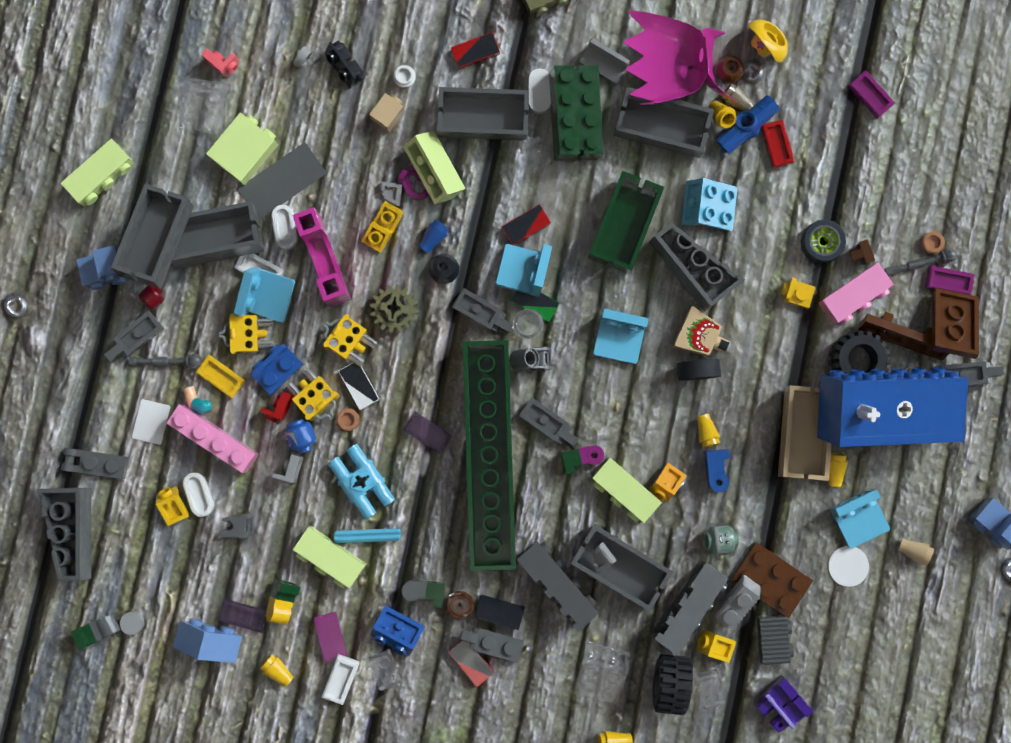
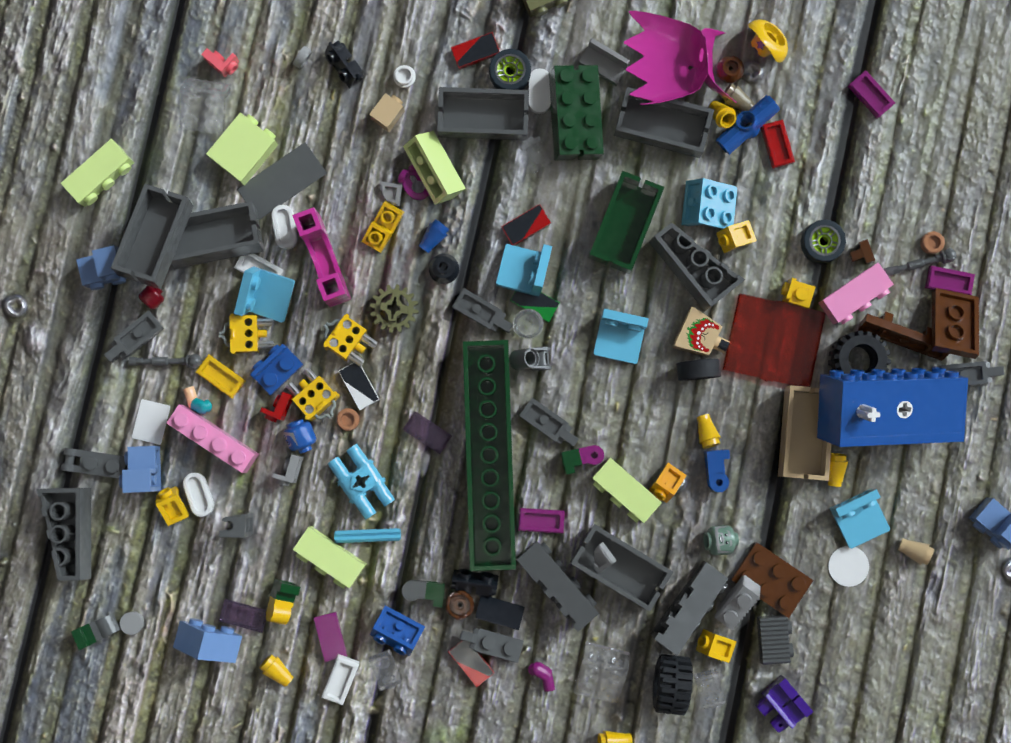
none -> medium blue brick [119,446,161,493]
none -> black hinge [451,569,499,597]
none -> wheel [489,49,531,90]
none -> magenta tile [518,508,565,533]
none -> magenta arm [528,662,555,692]
none -> yellow bracket [716,220,757,253]
none -> clear red piece [722,294,826,387]

